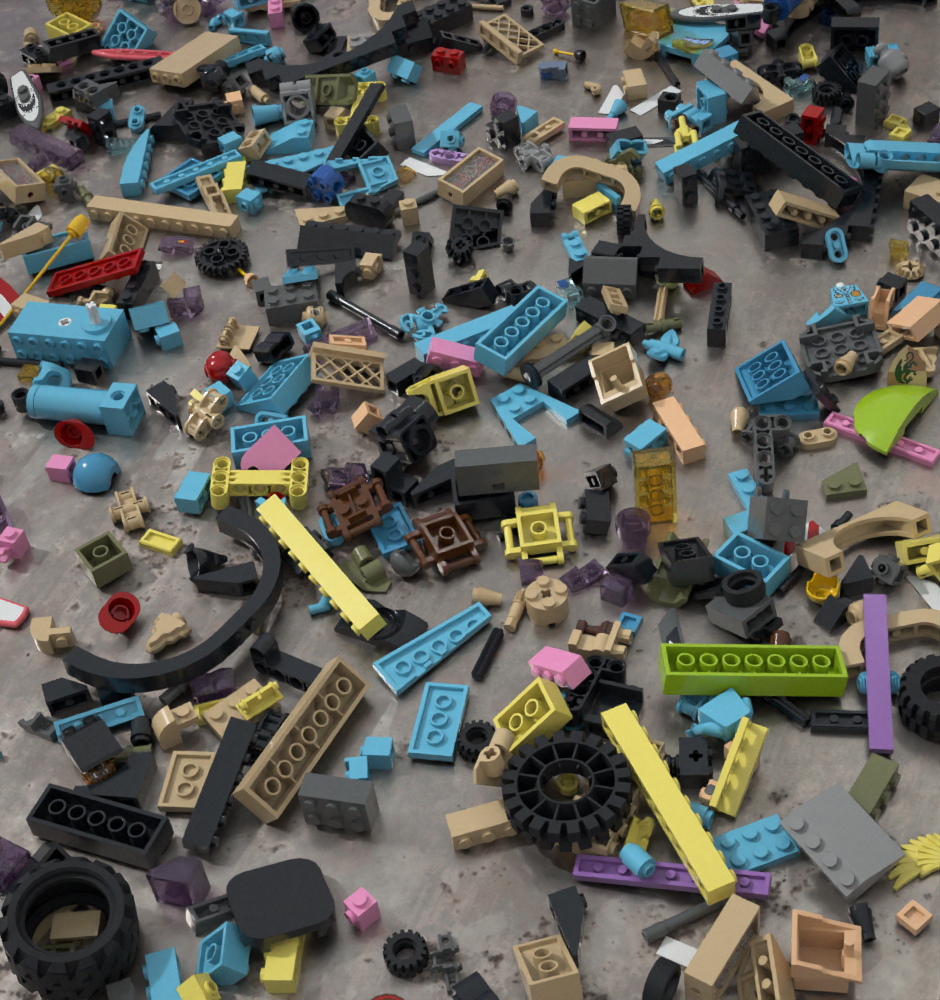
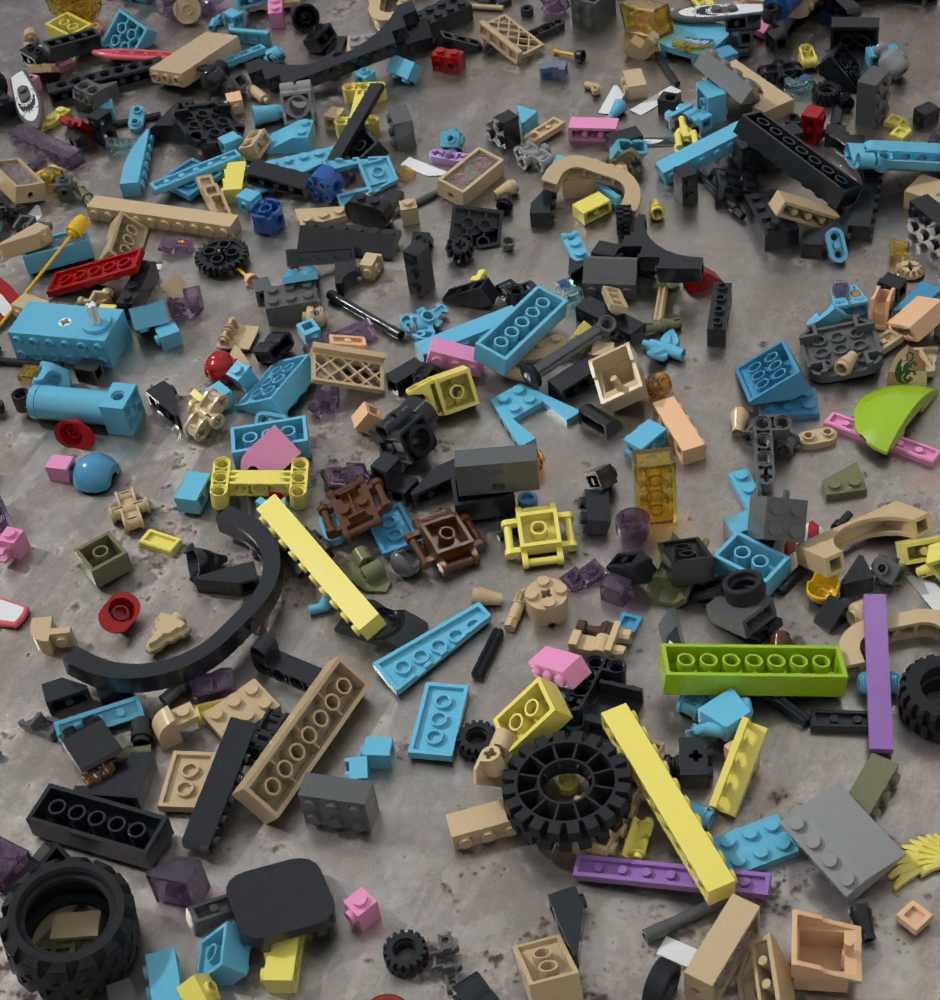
light yellow hinge [235,681,284,721] -> none
olive piece [302,73,358,107] -> none
medium azure tile [411,102,483,157] -> none
clear purple piece [490,91,518,120] -> none
clear purple brick [518,559,545,586] -> none
medium azure brick [619,842,656,879] -> none
light nougat plate [699,779,717,810] -> none
black wing [803,368,841,413] -> none
none -> blue brick [249,198,285,236]
none -> clear purple bush [832,280,849,298]

